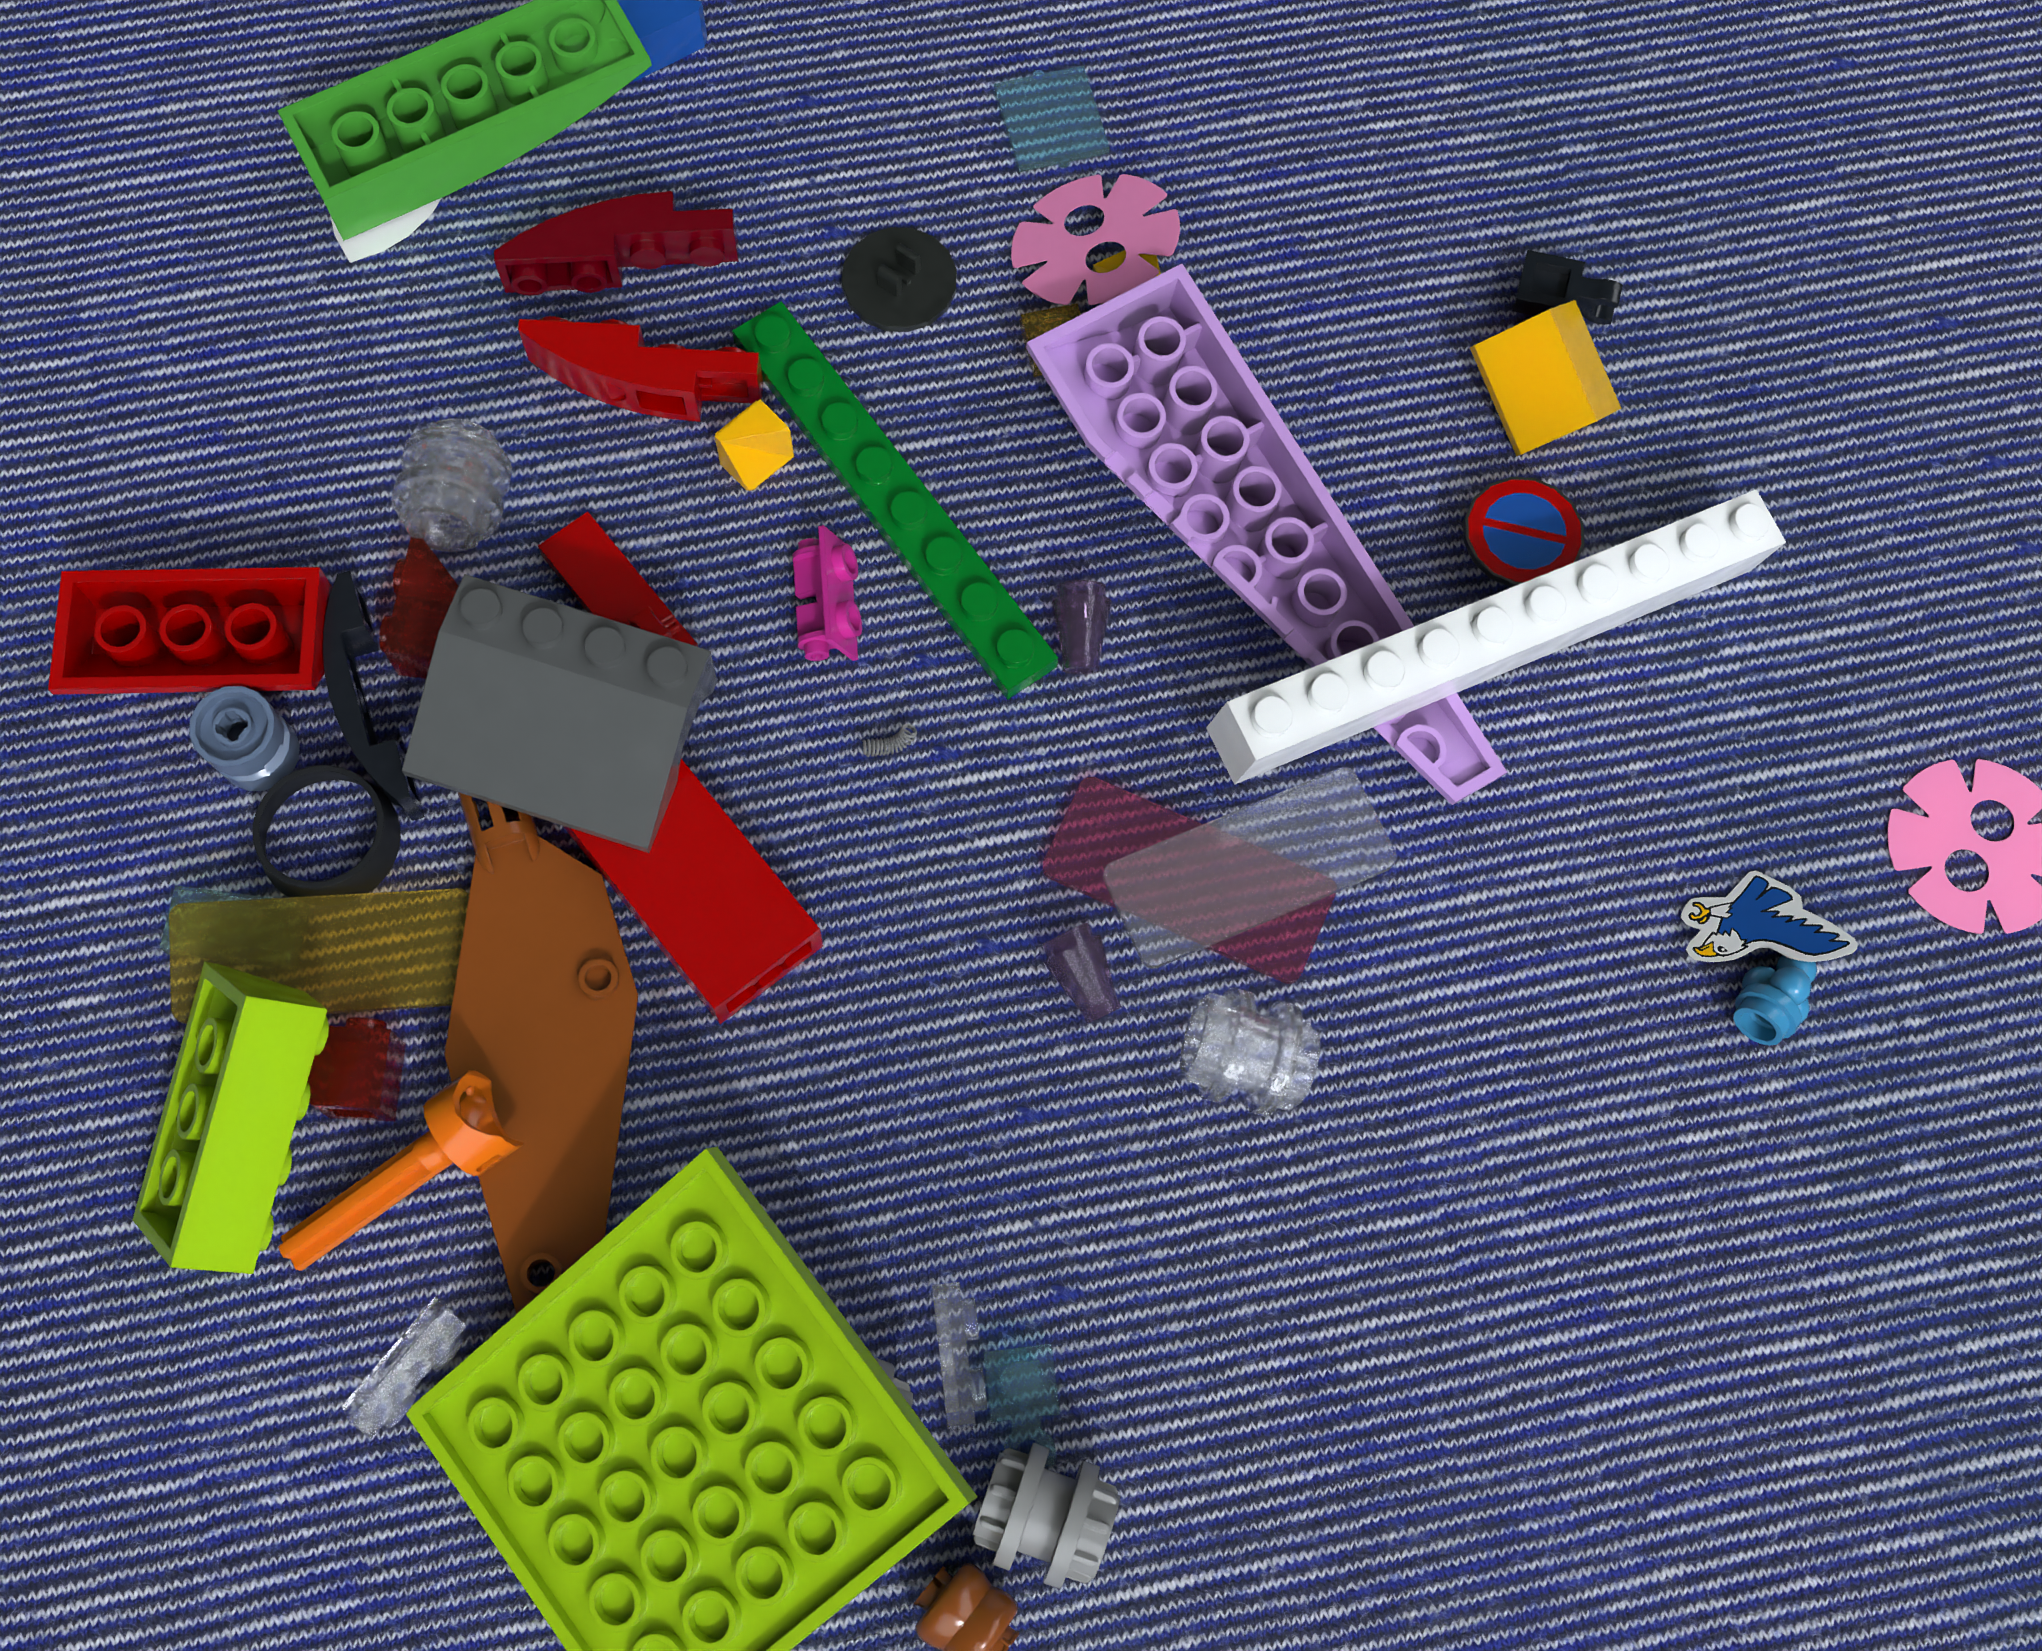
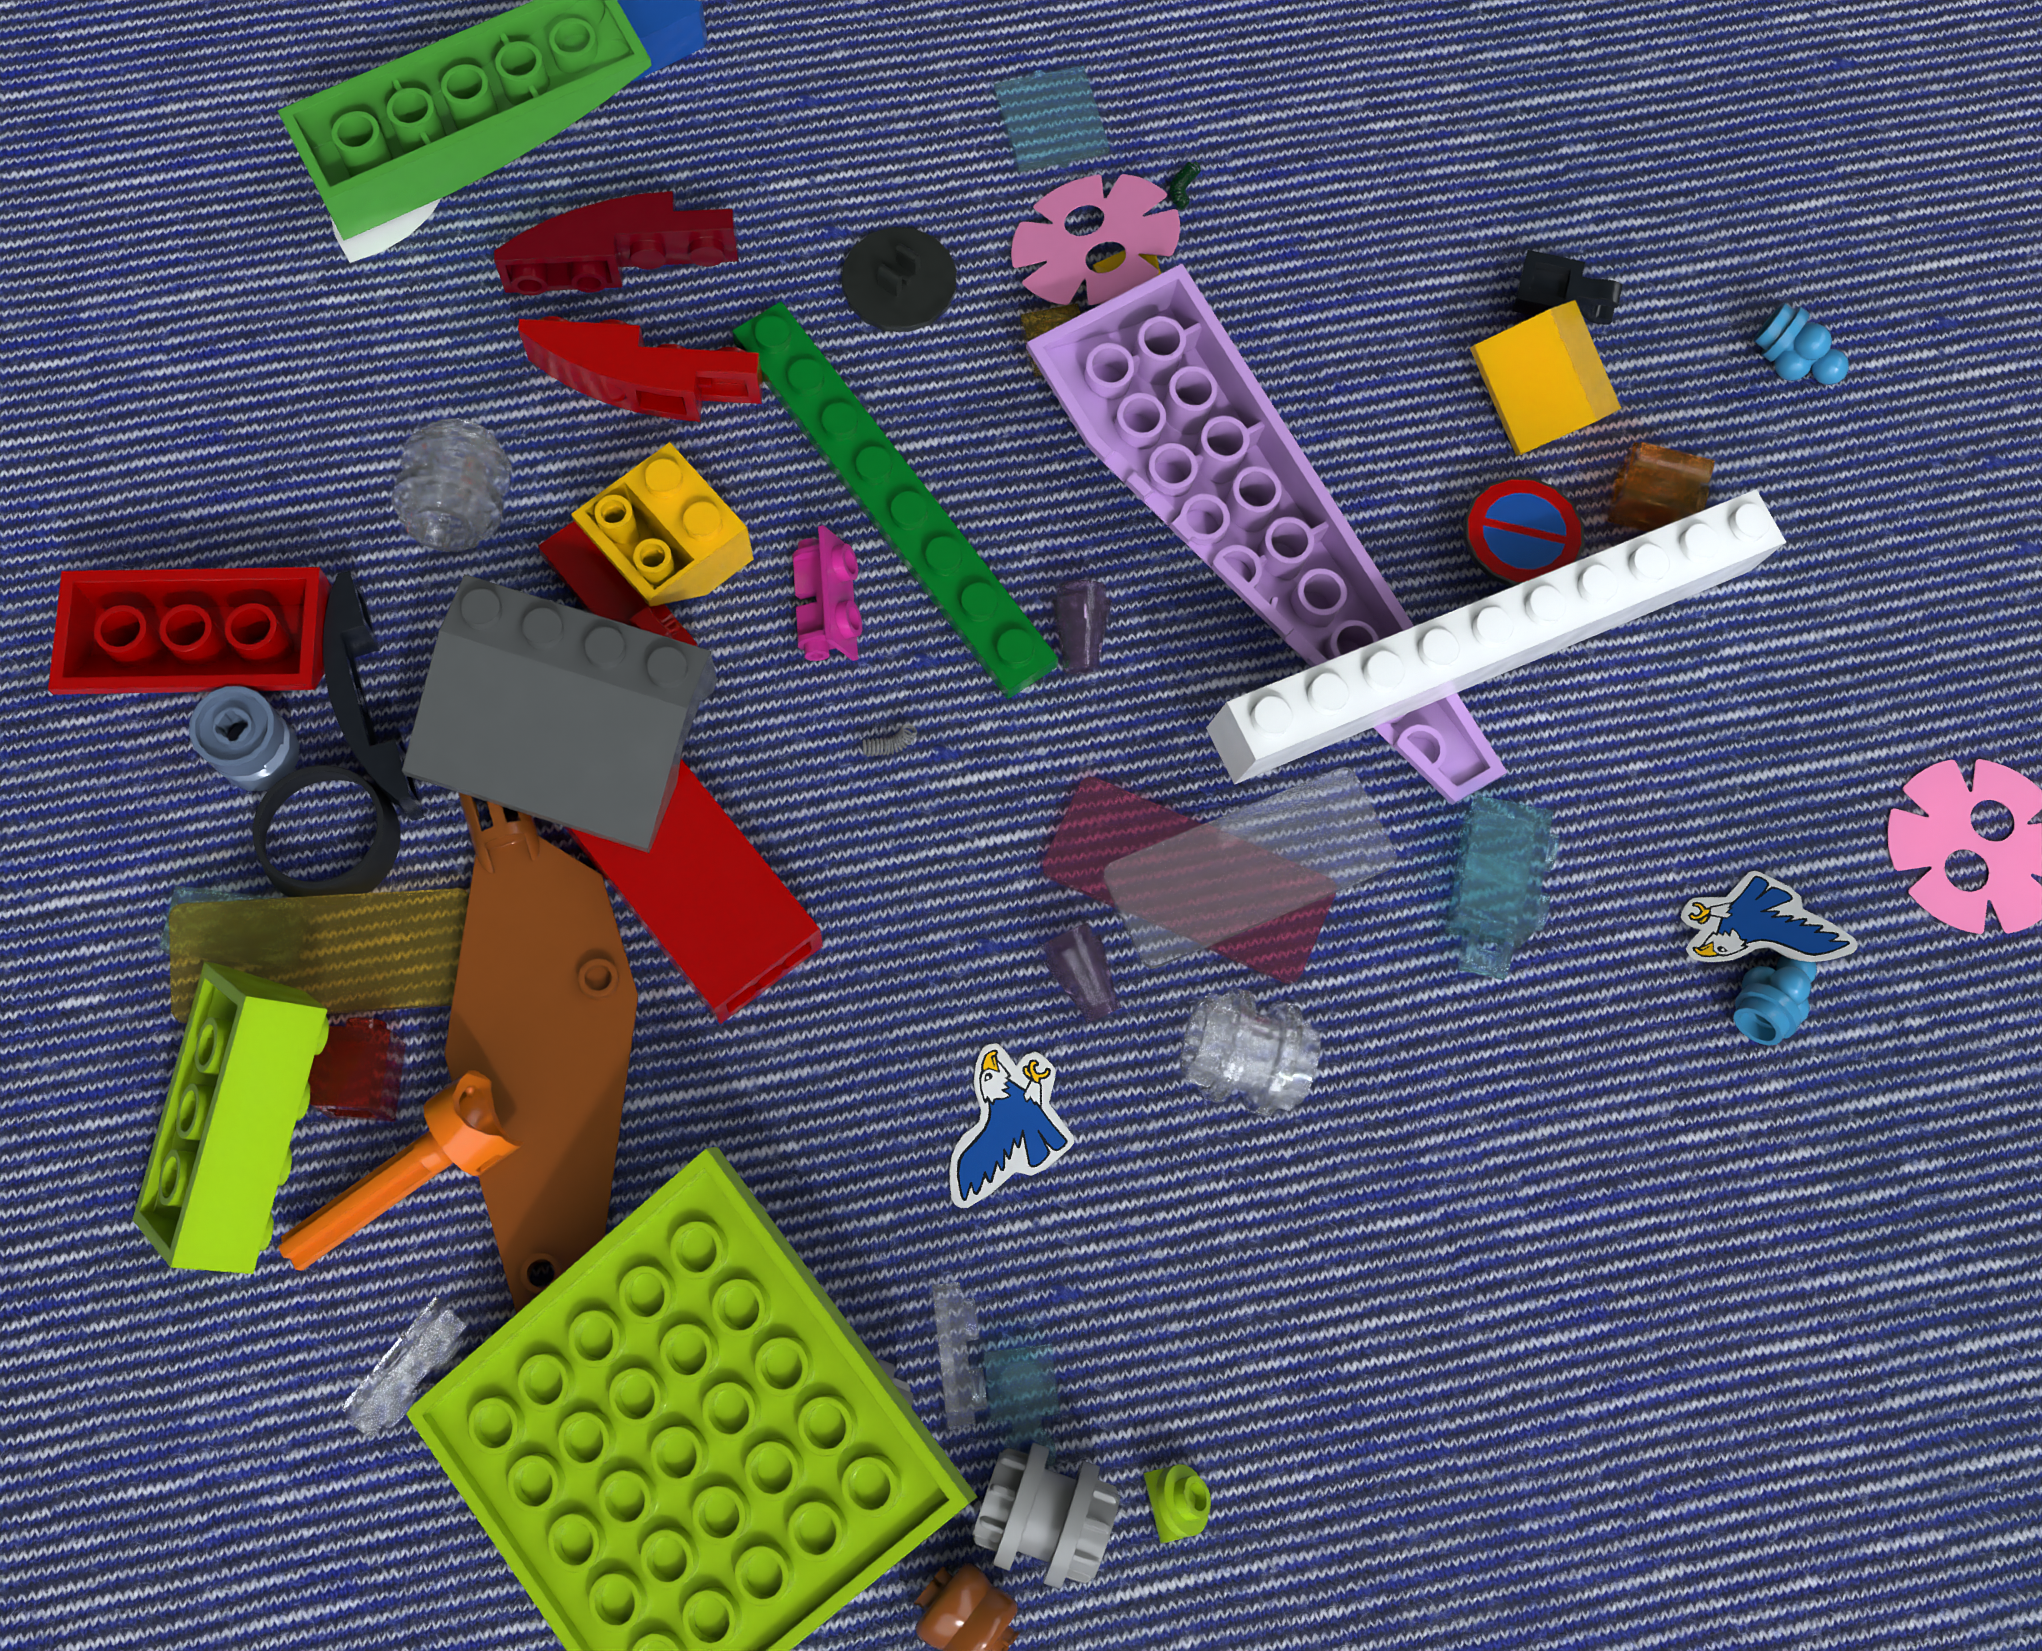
clear red slope [379,537,459,679] -> none
yellow slope [714,399,794,491] -> none
none -> yellow slope [571,442,754,607]
none -> sticker [950,1043,1074,1208]
none -> lime plate [1143,1464,1211,1544]
none -> dark green leg [1169,161,1201,210]
none -> clear light blue brick [1445,795,1559,980]
none -> clear orange brick [1607,441,1715,532]
none -> dark azure piece [1753,302,1849,385]

